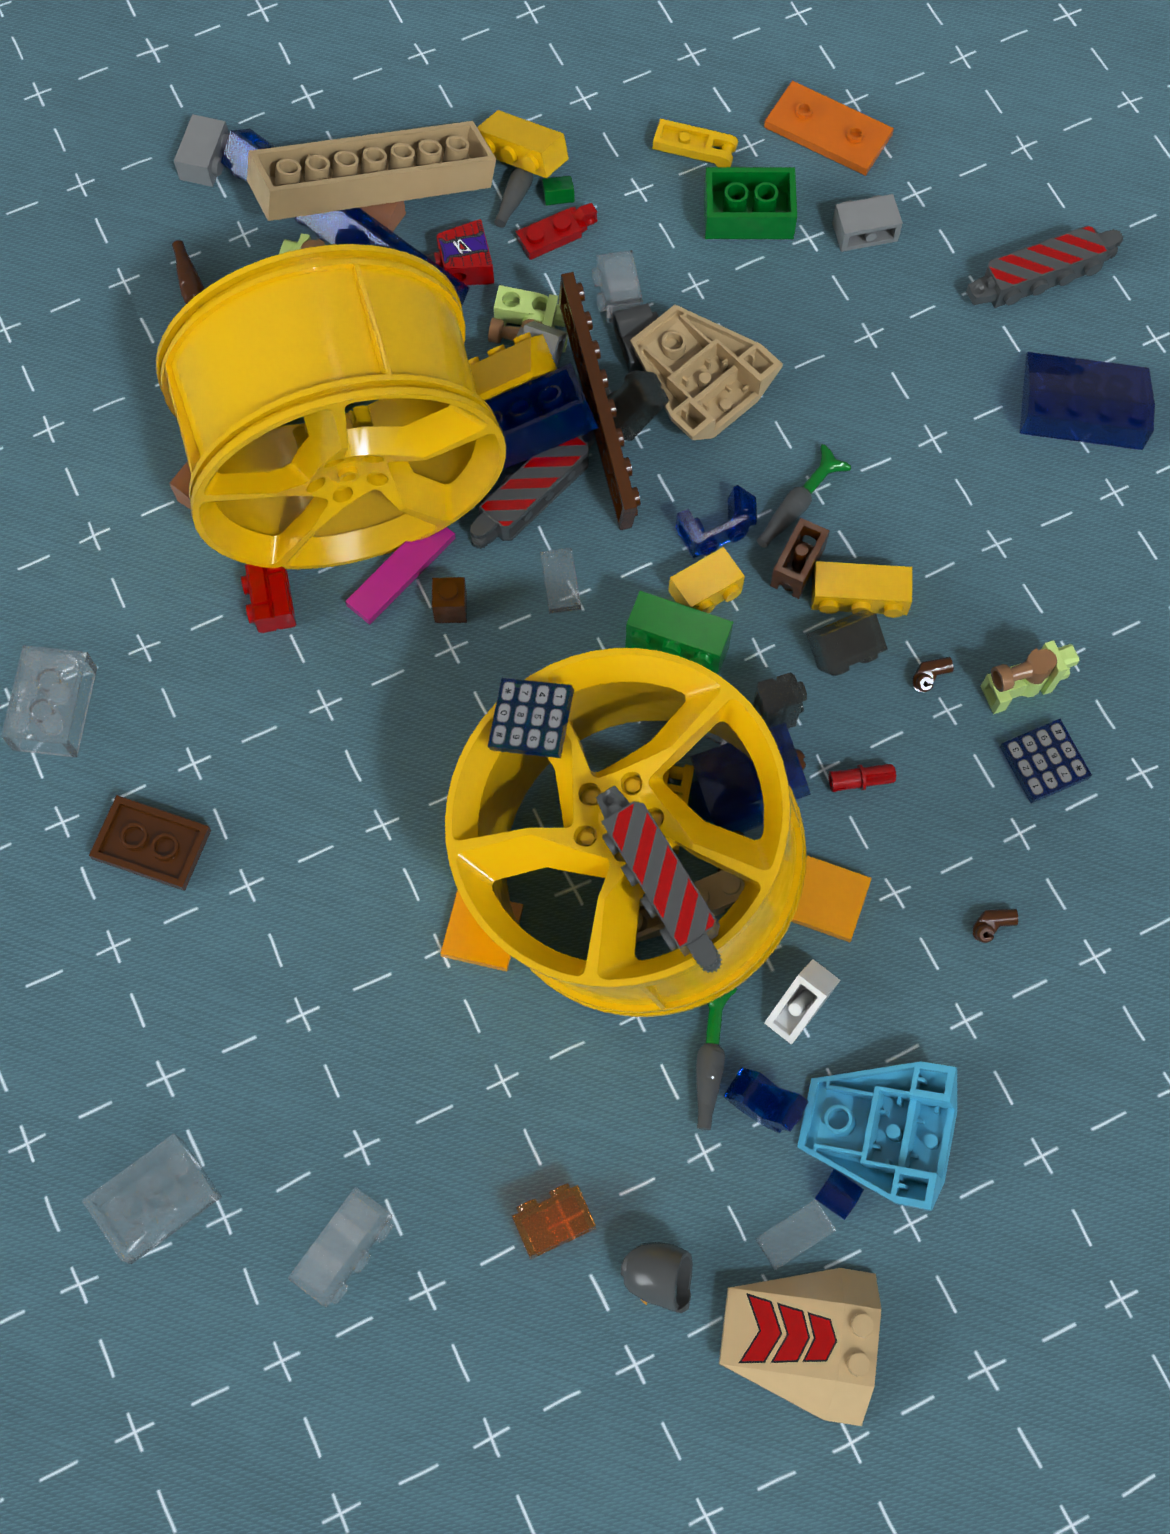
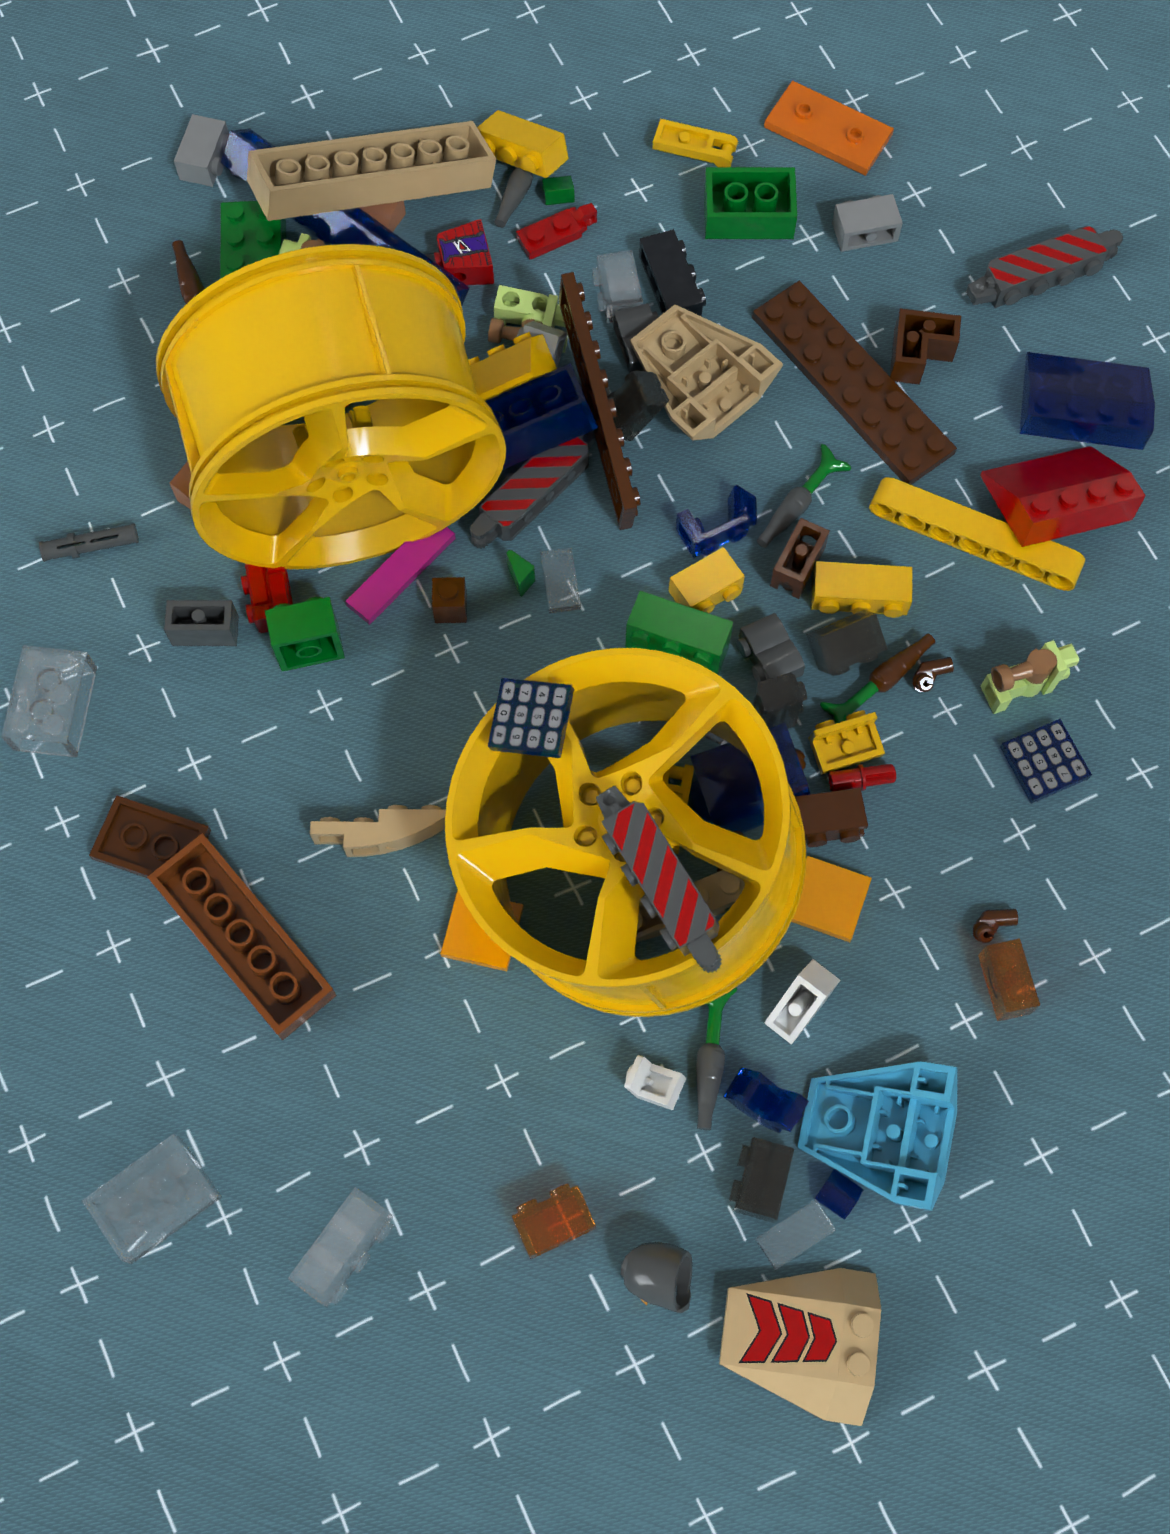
none -> dark grey pin [39,523,139,562]
none -> dark orange brick [147,833,337,1041]
none -> dark grey brick [164,600,239,646]
none -> green brick [220,201,286,279]
none -> green brick [265,597,345,672]
none -> tan slope [310,805,446,857]
none -> green slope [506,550,535,597]
none -> white bracket [624,1055,686,1110]
none -> black brick [639,229,706,317]
none -> clear smoke brick [729,1137,794,1223]
none -> dark grey brick [737,613,805,691]
none -> reddish brown plate [752,280,957,485]
none -> reddish brown brick [795,788,868,847]
none -> yellow bracket [808,710,885,775]
none -> reddish brown piece [820,633,936,724]
none -> yellow beam [869,477,1085,591]
none -> reddish brown brick [890,308,961,385]
none -> clear orange brick [978,938,1040,1021]
none -> red slope [980,446,1146,547]

